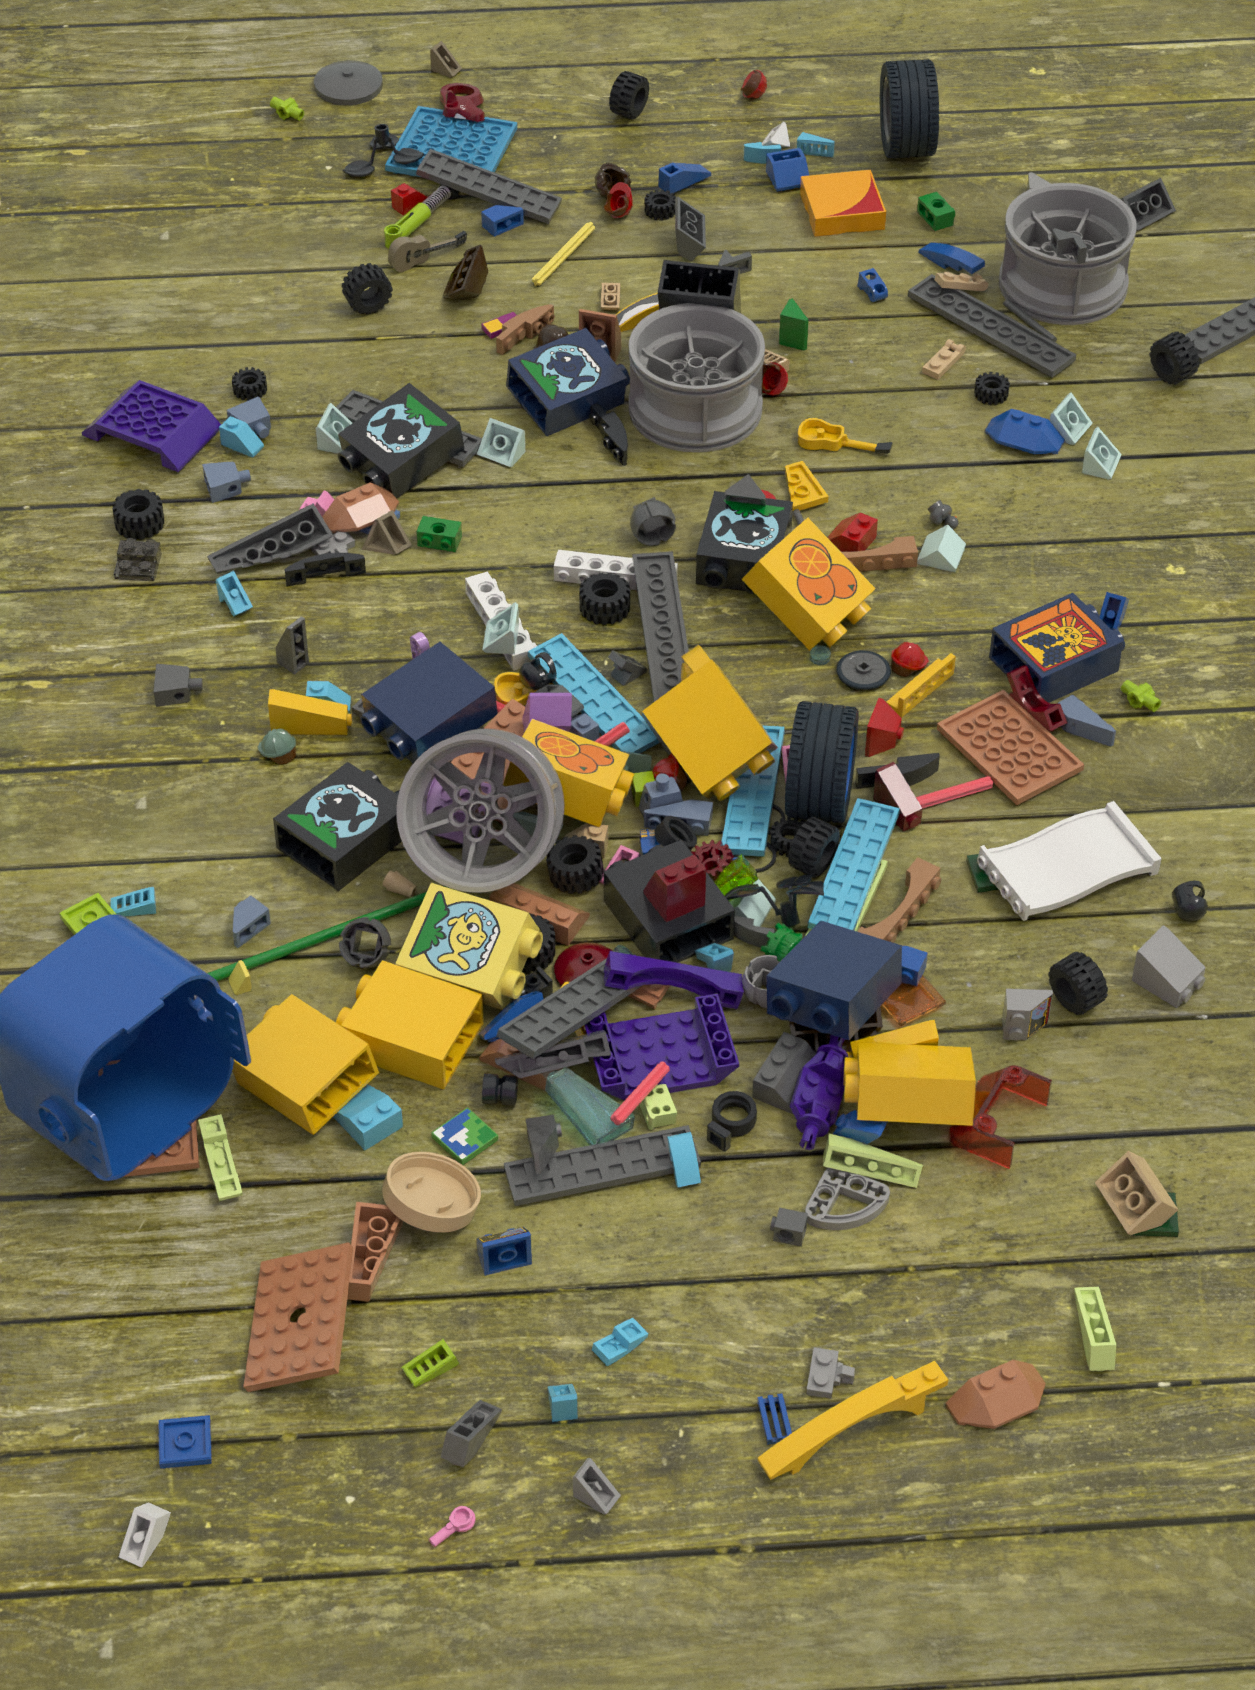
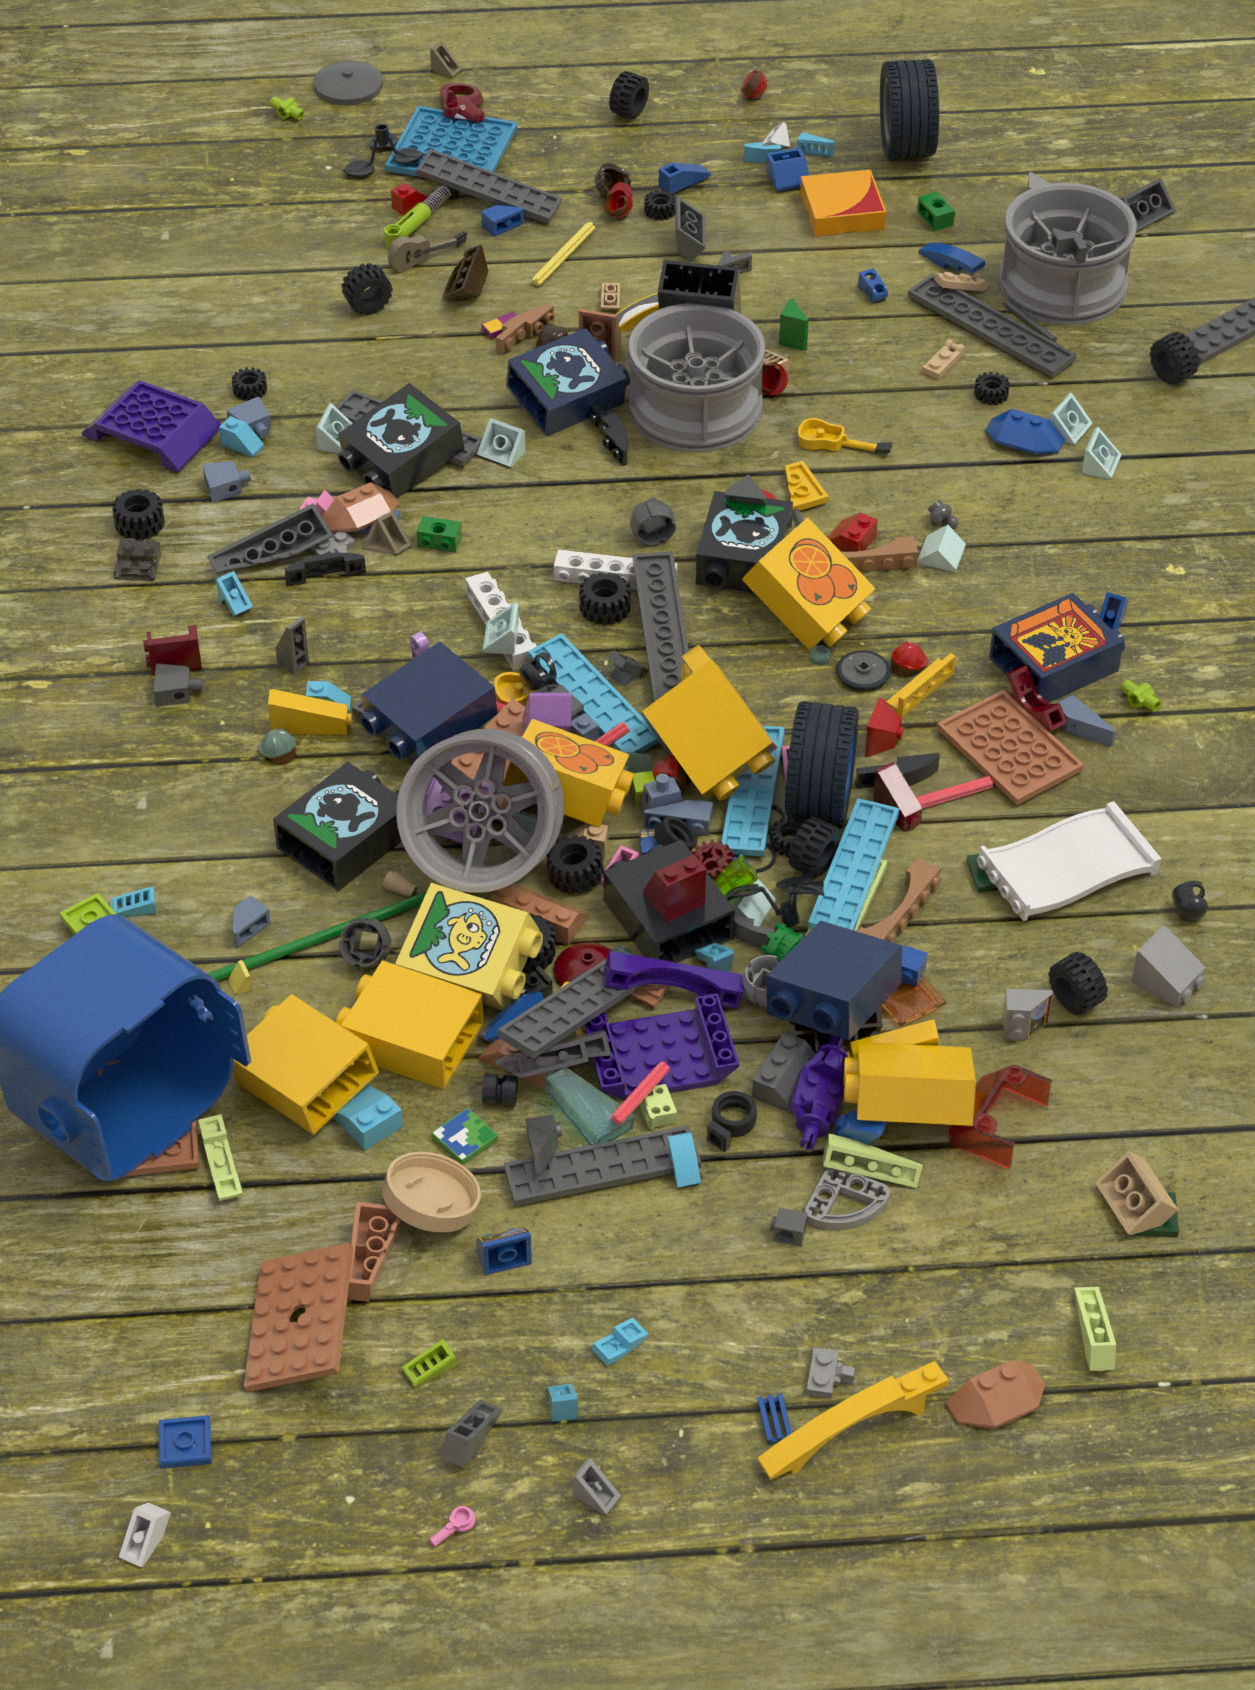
none -> dark red panel [143,625,202,675]

